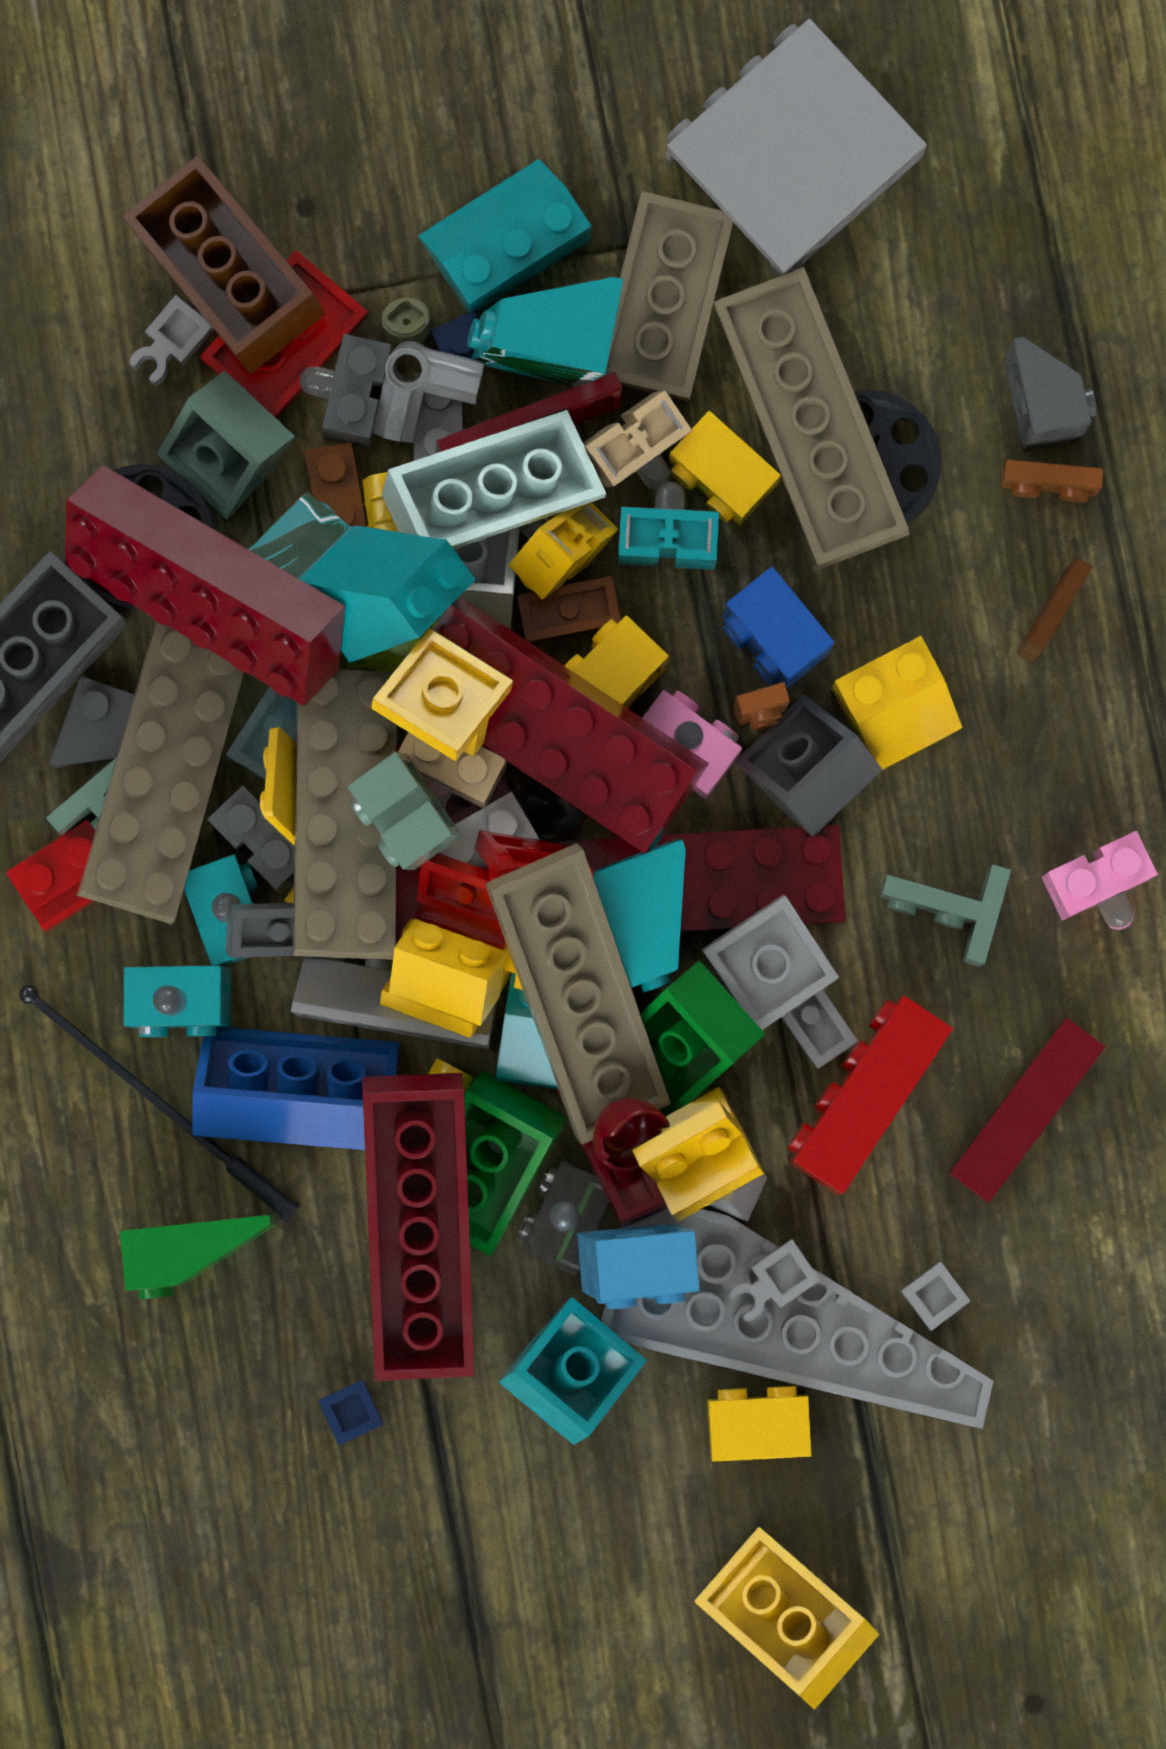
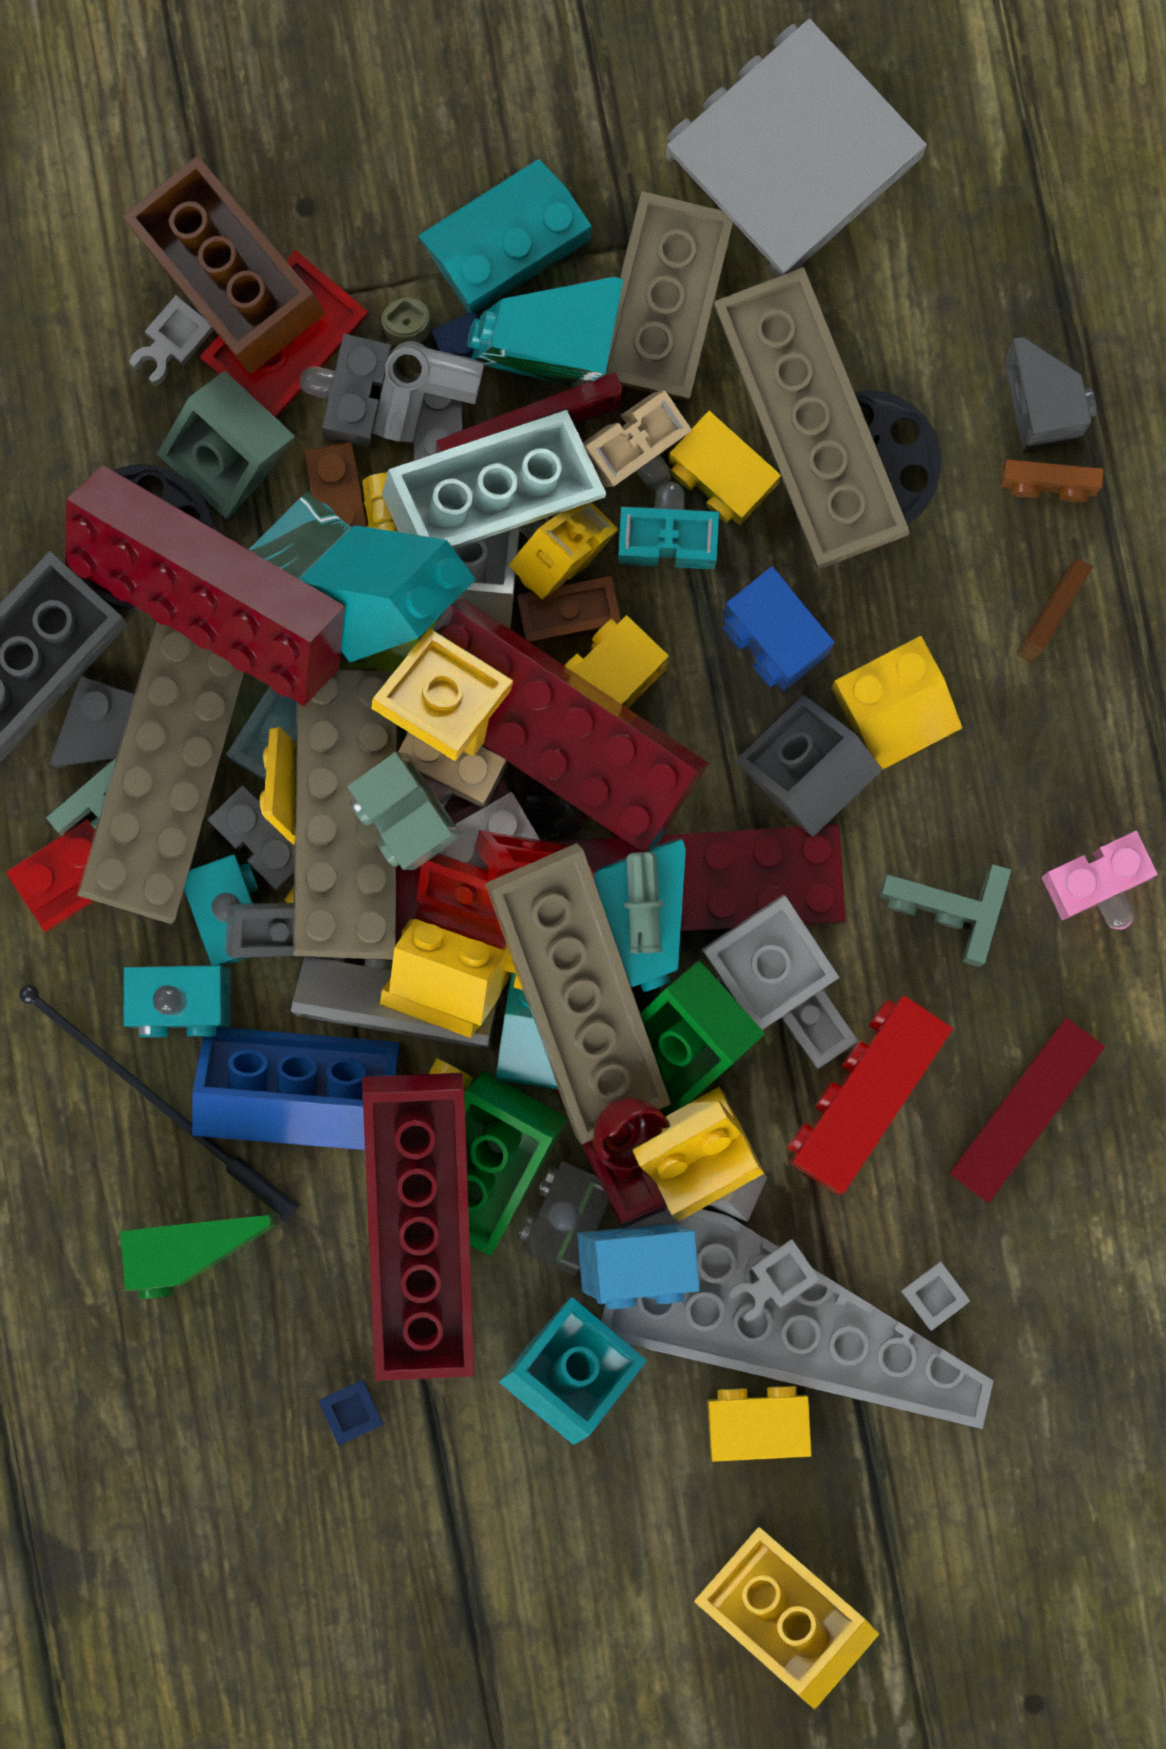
bright pink piece [643,690,742,800] -> none
dark orange plate [733,682,790,731] -> none
none -> sand green axle [624,852,664,954]

